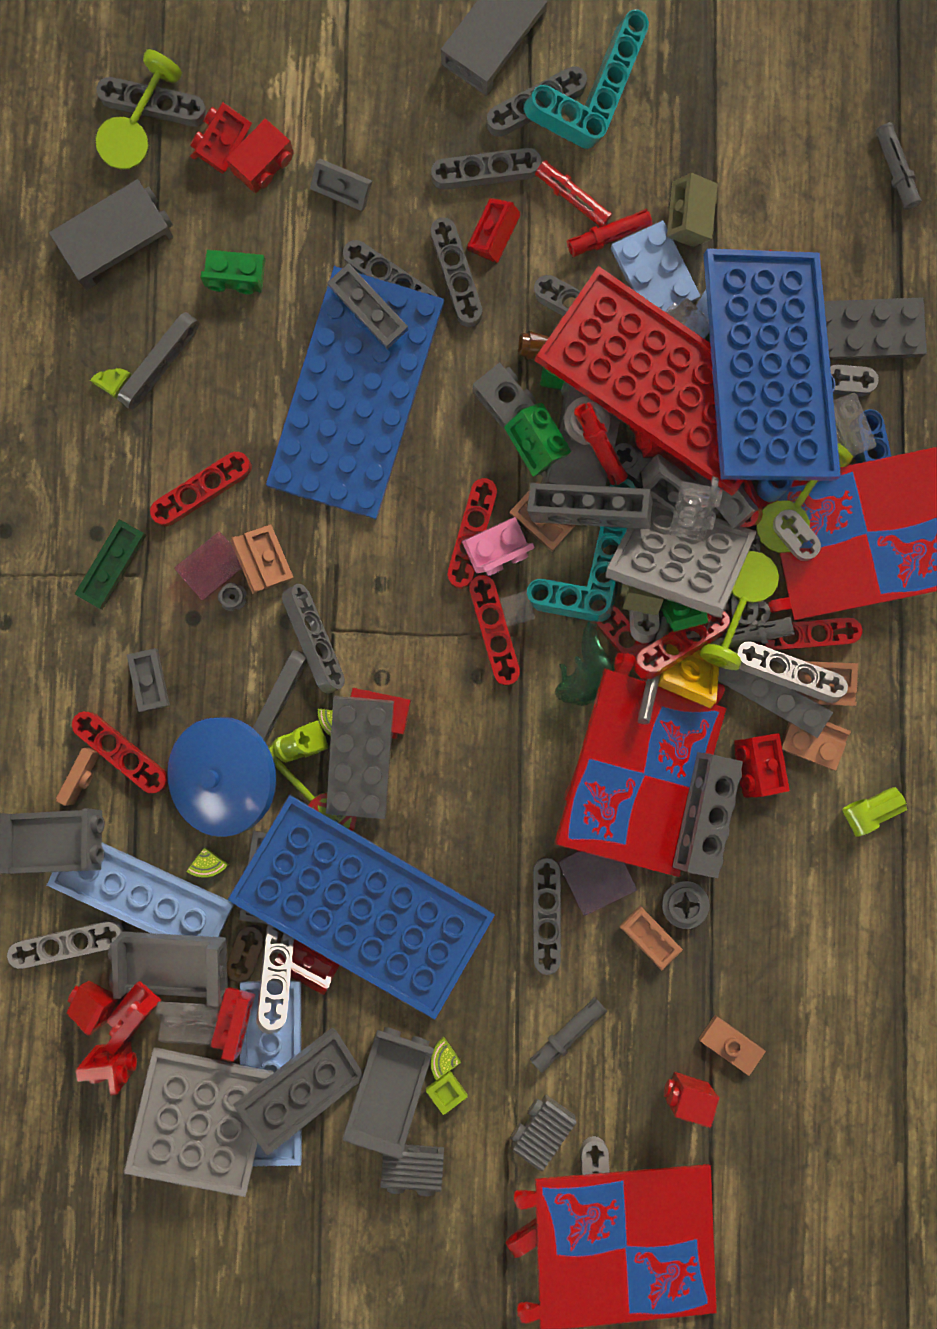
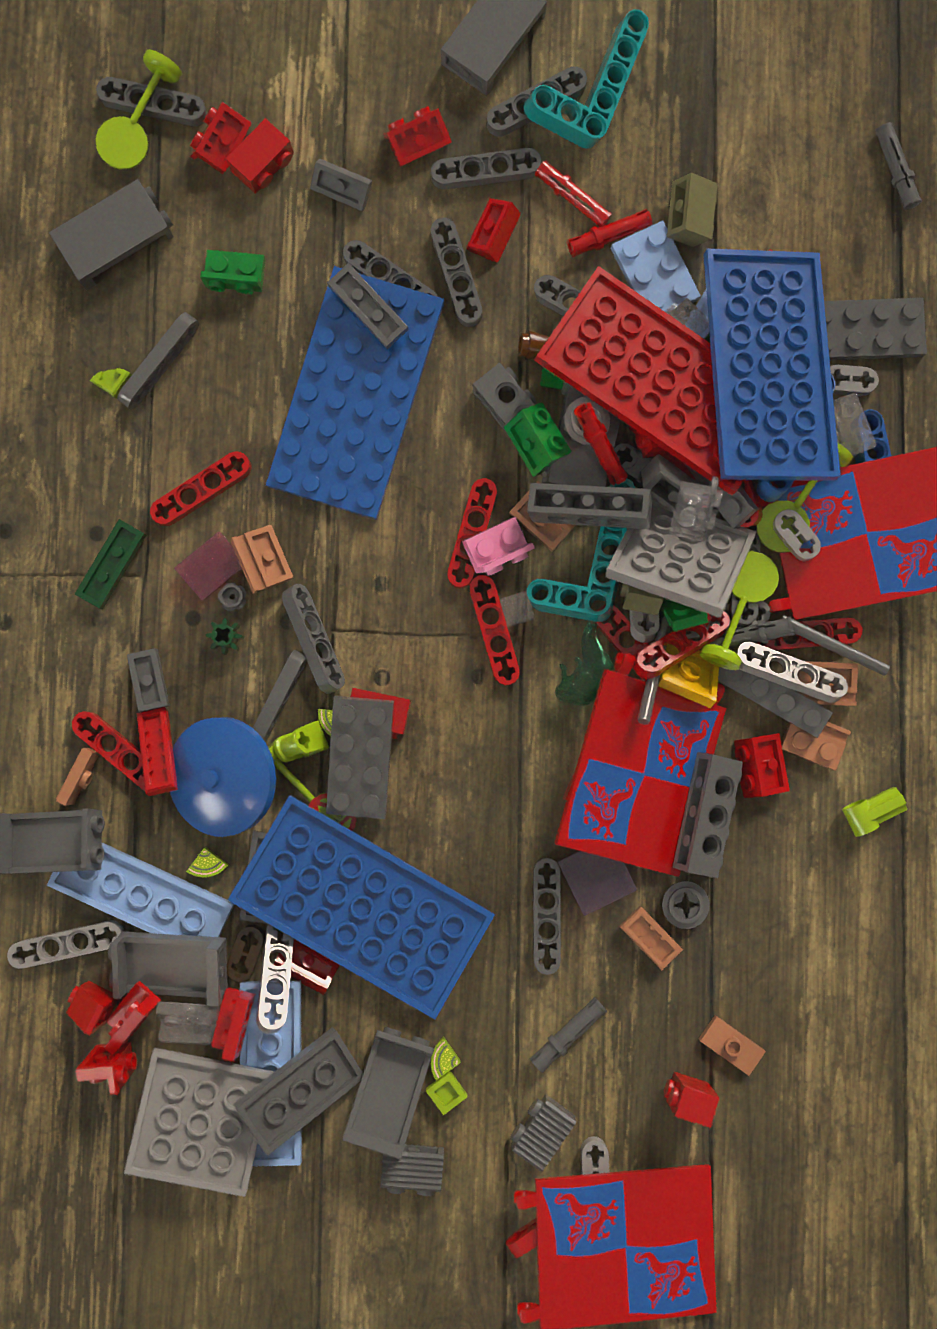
none -> red plate [137,707,178,796]
none -> dark green gear [206,618,245,655]
none -> red bracket [383,106,452,167]
none -> dark grey bar [780,615,890,676]

